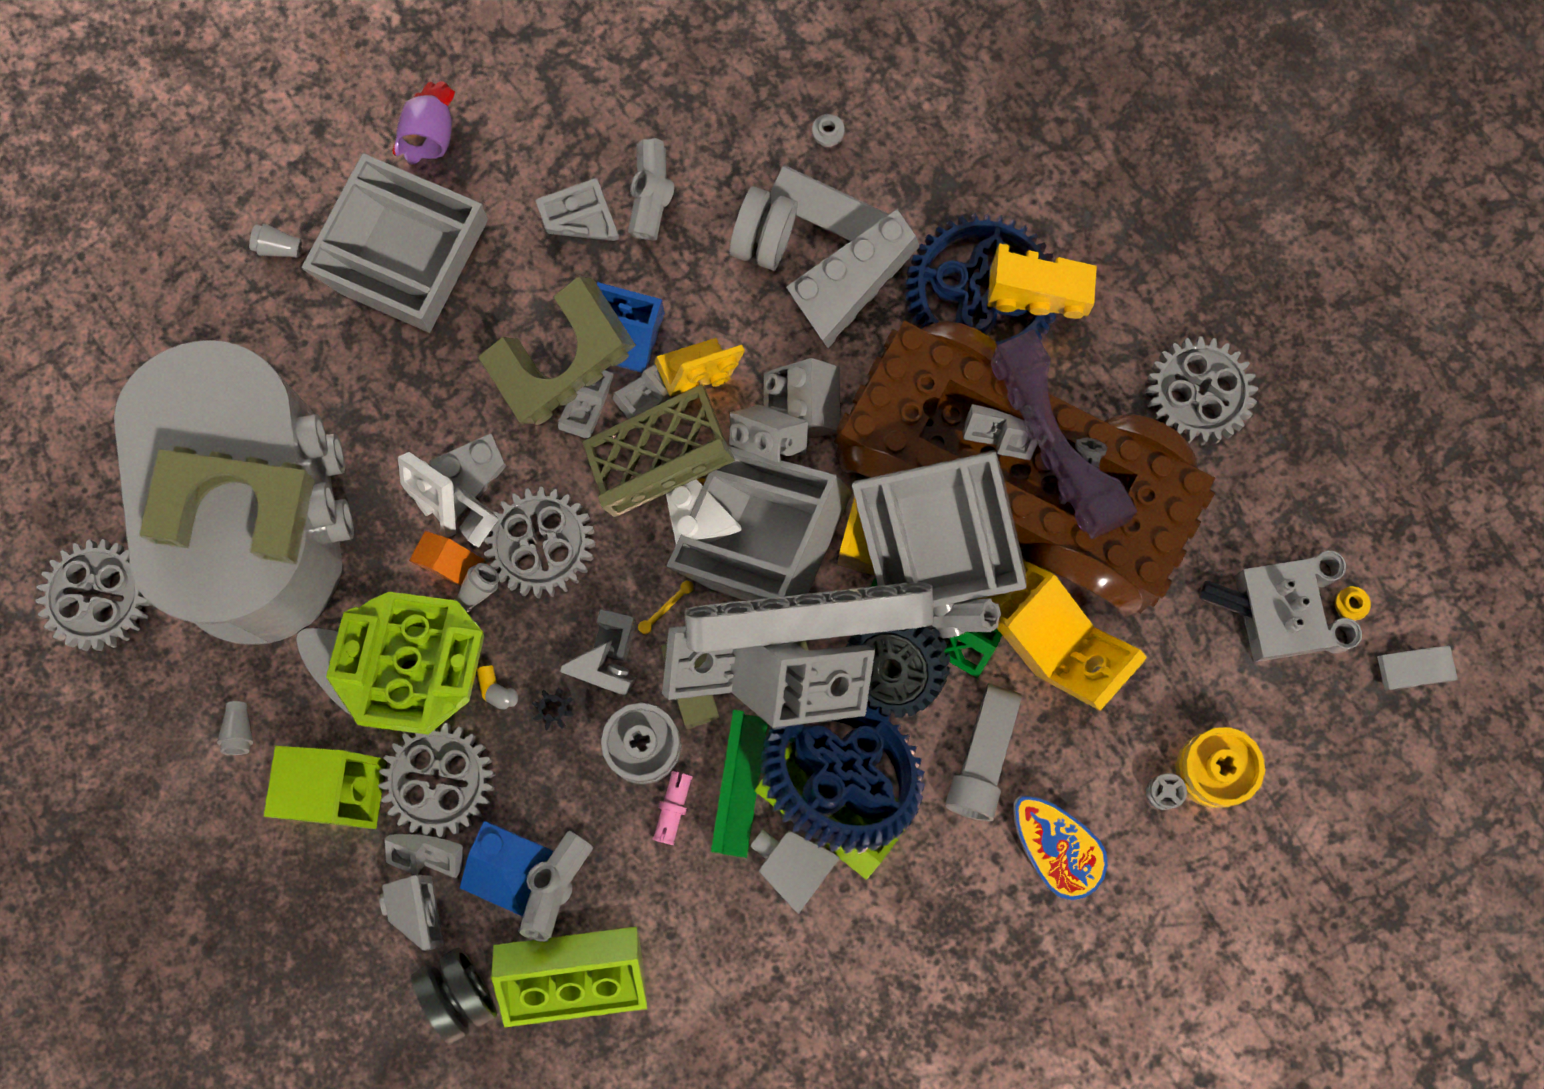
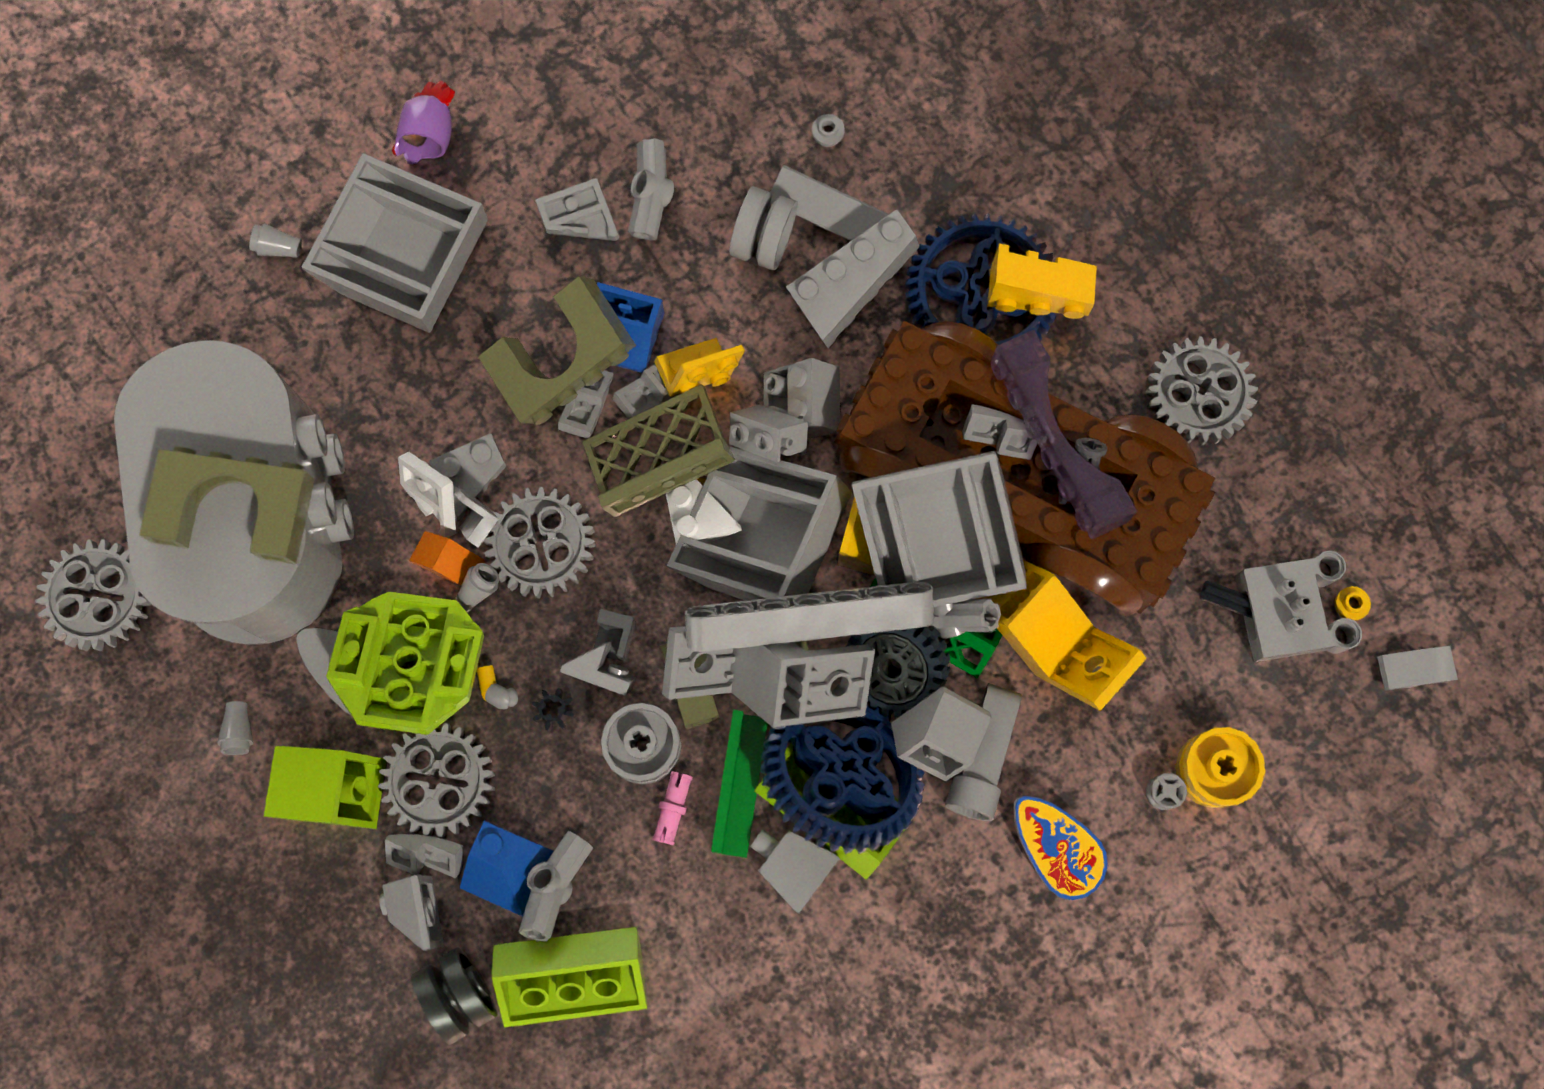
yellow hinge [638,580,694,635] -> none
none -> light grey slope [891,686,992,782]

